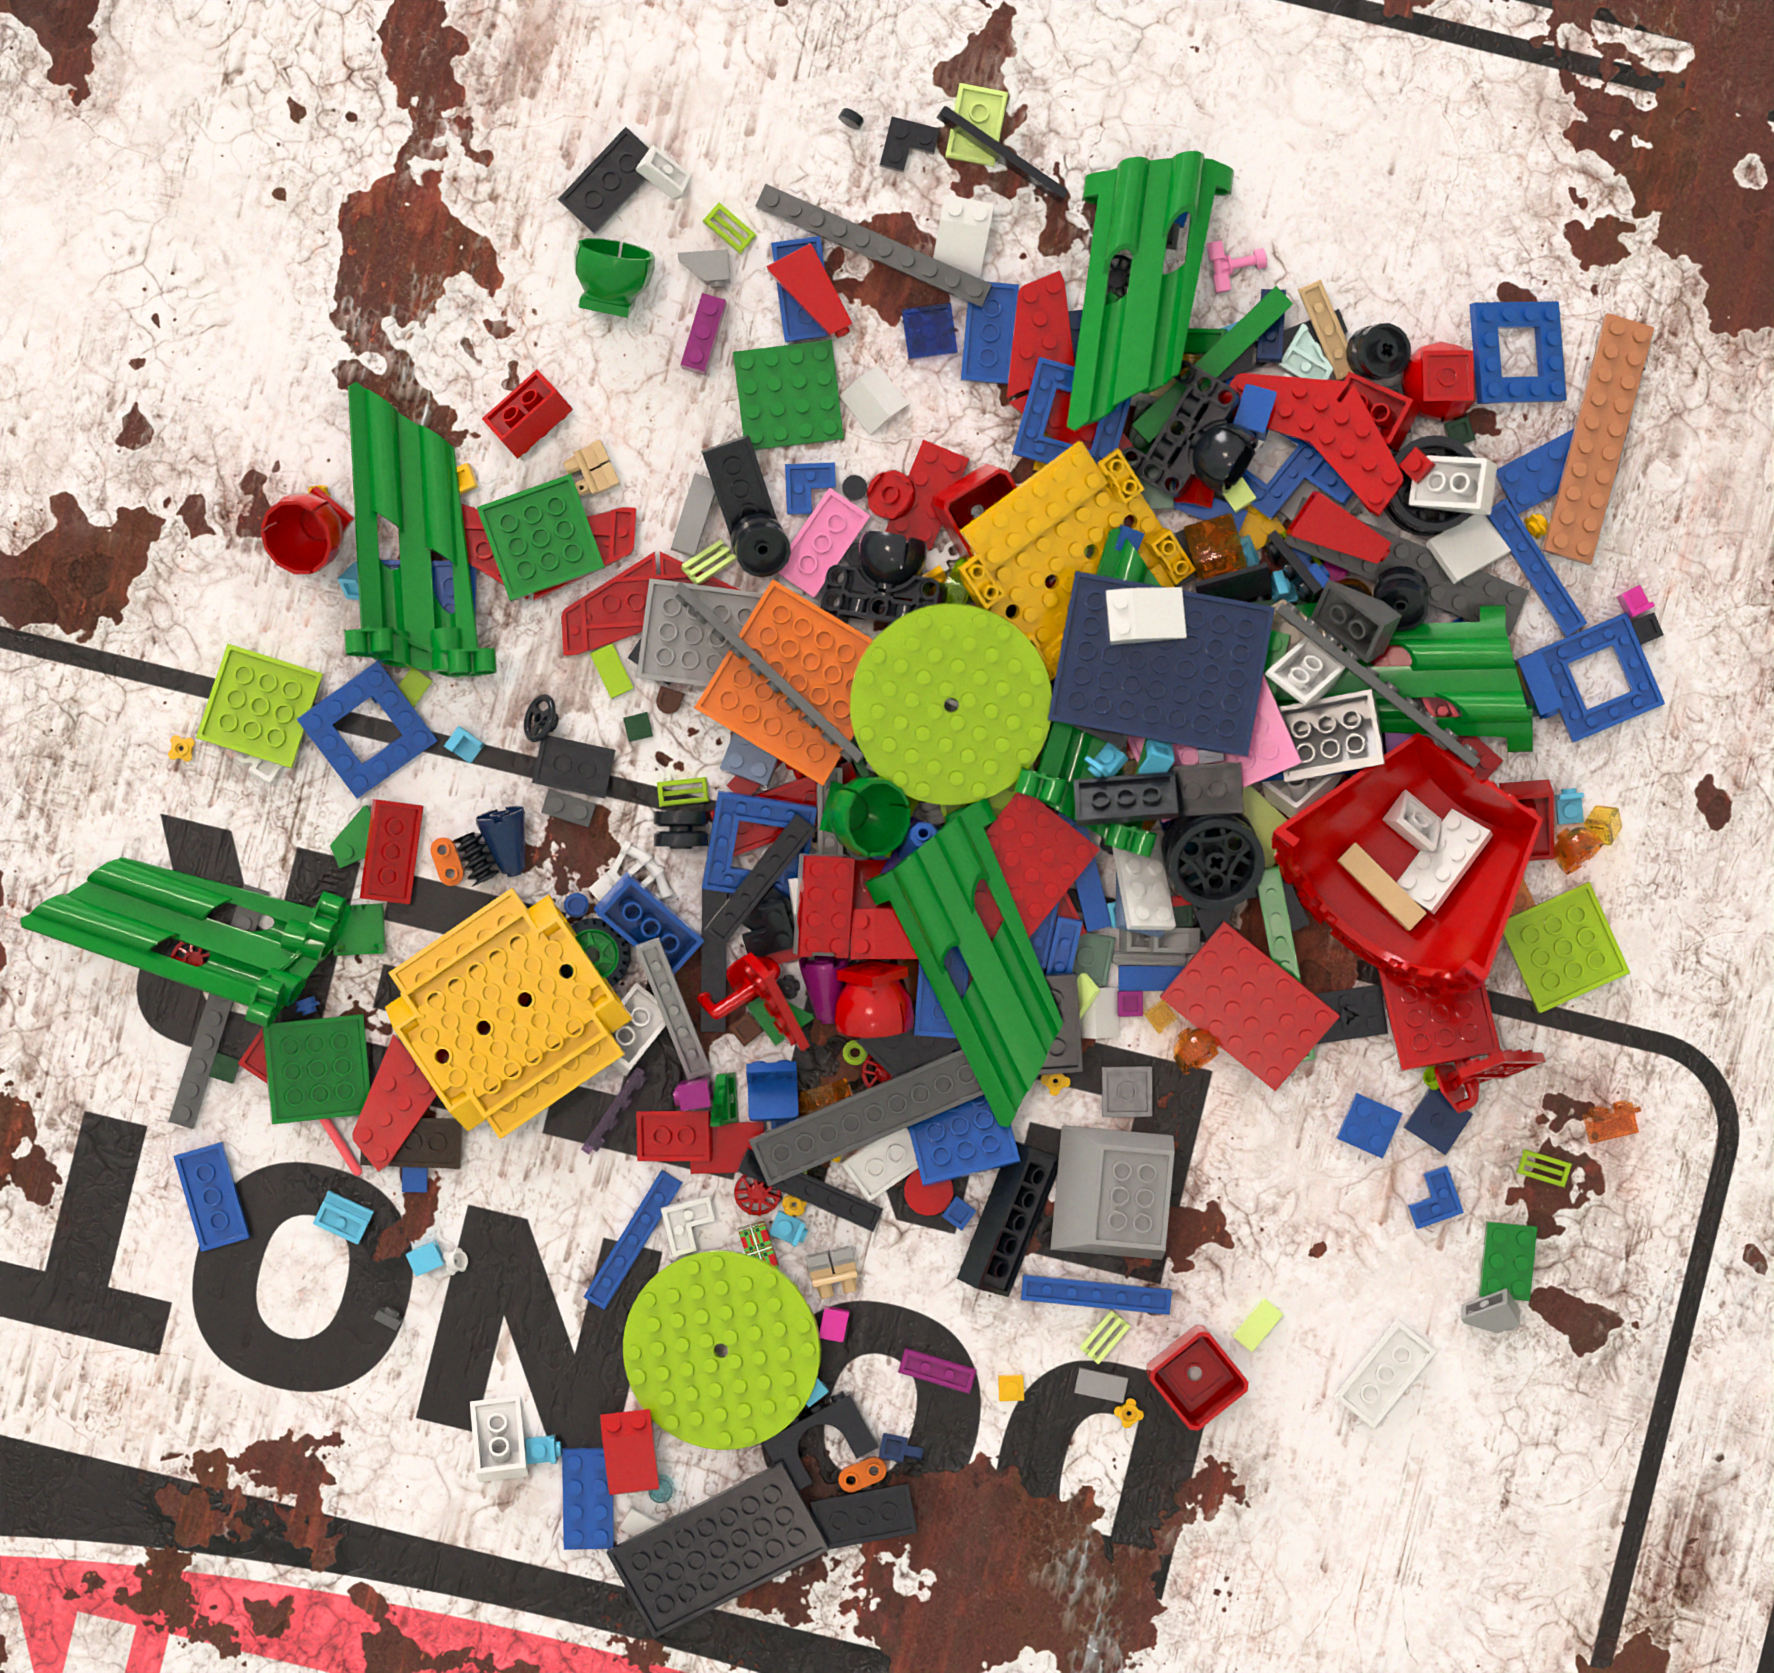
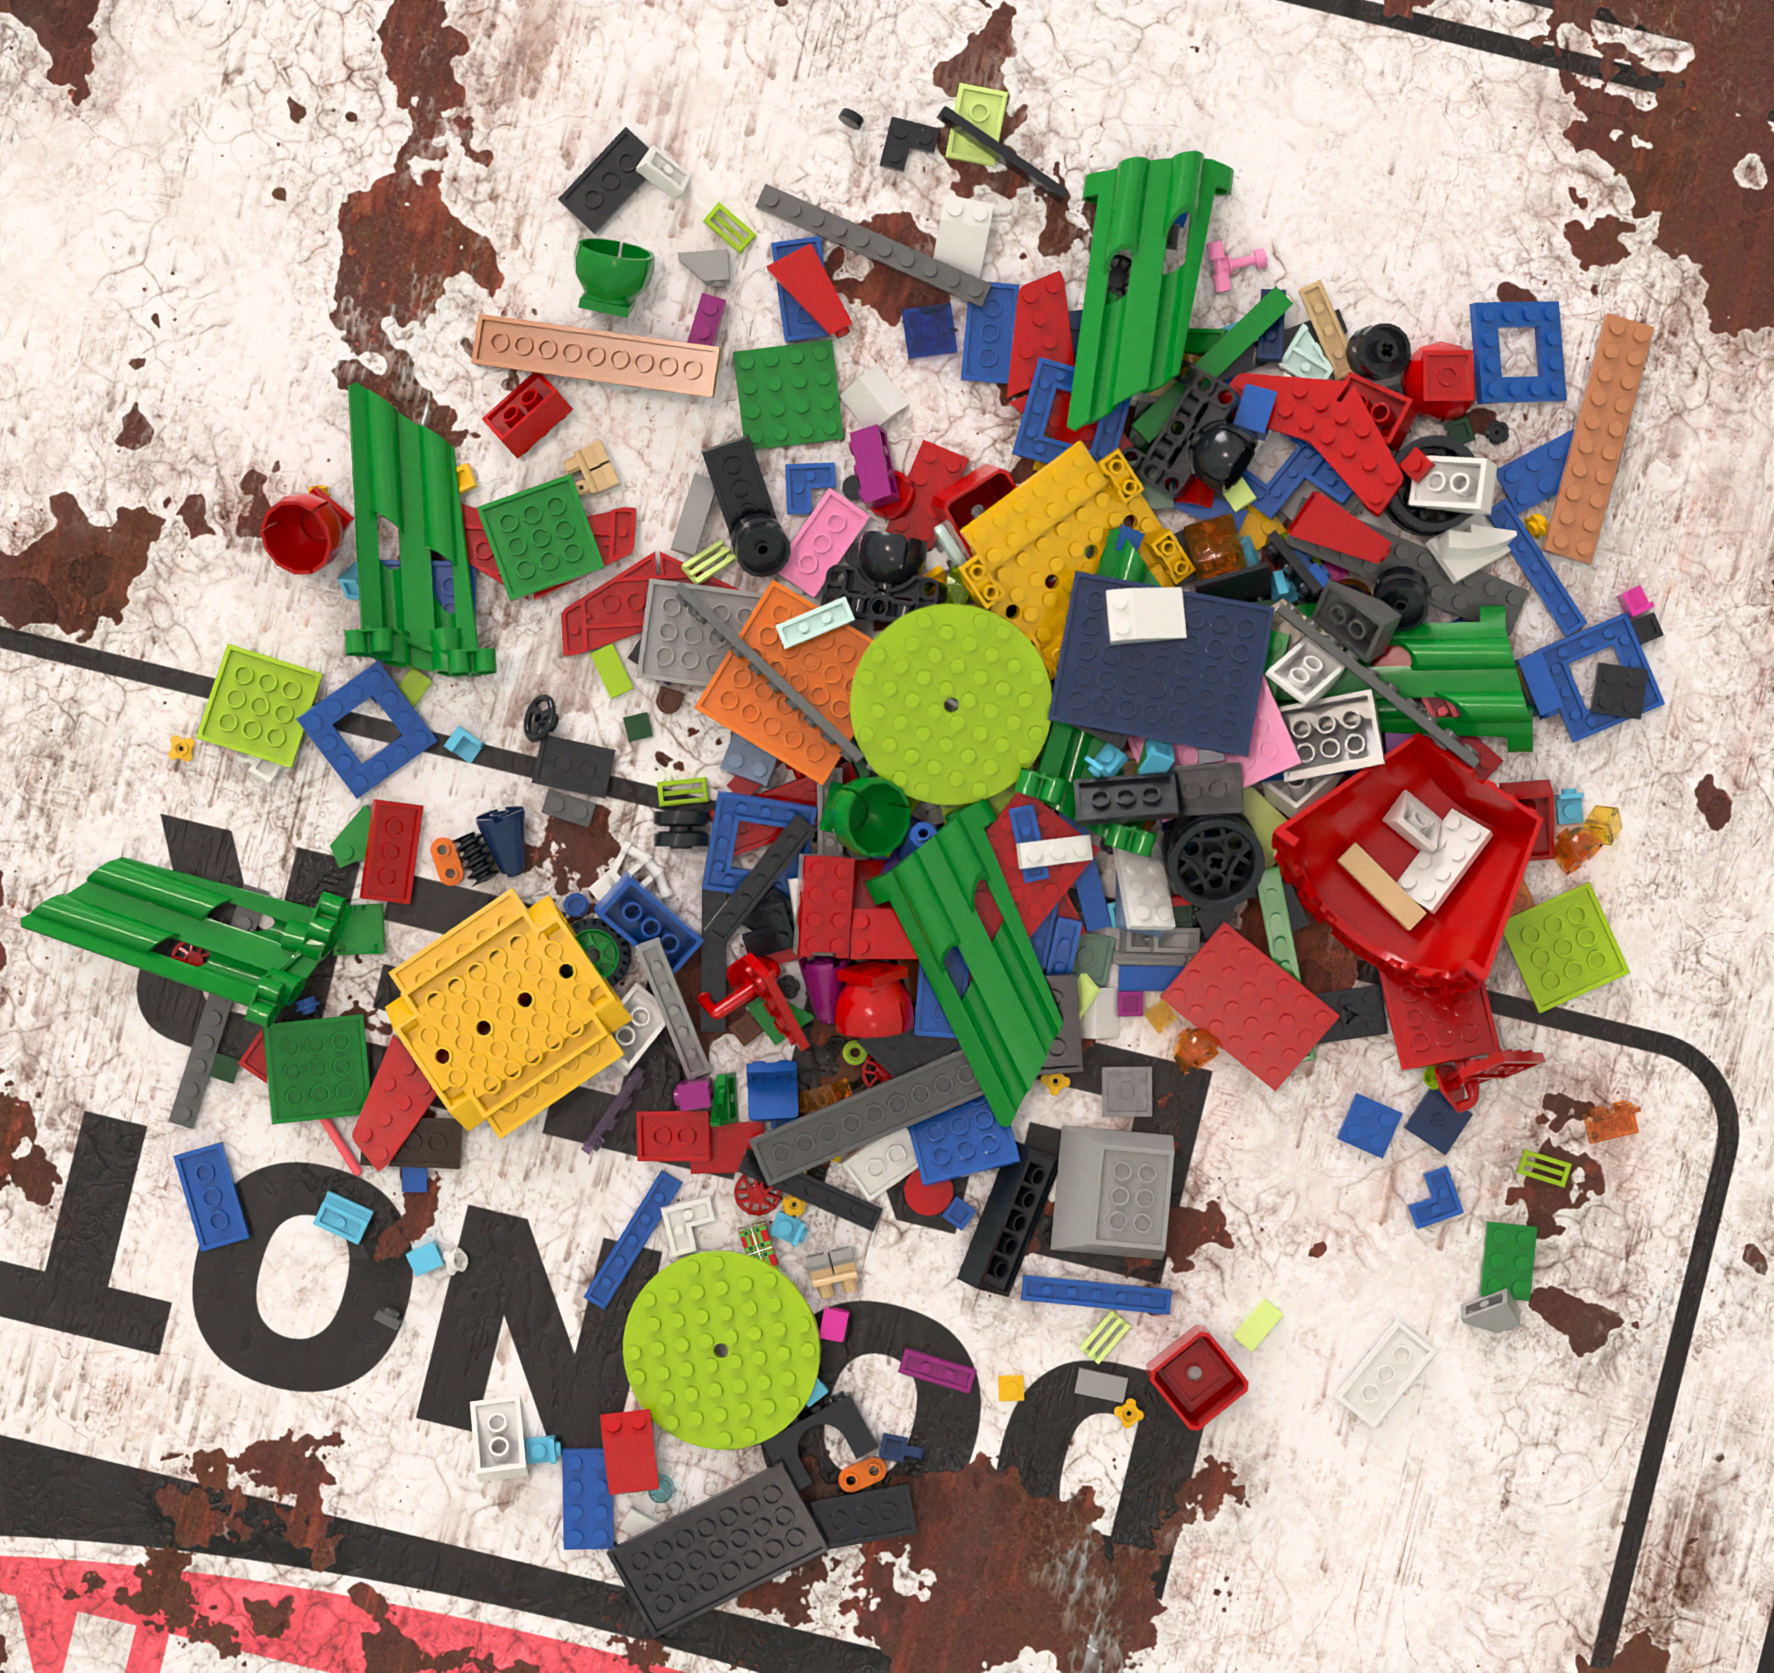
none -> plate [471,314,722,398]
none -> light aqua plate [775,597,855,650]
none -> magenta brick [849,424,900,509]
none -> light aqua tile [933,523,967,569]
none -> blue plate [1008,804,1049,883]
none -> white plate [1016,835,1093,869]
none -> white slope [1438,524,1517,560]
none -> black plate [1485,420,1509,445]
none -> black plate [1590,663,1648,720]

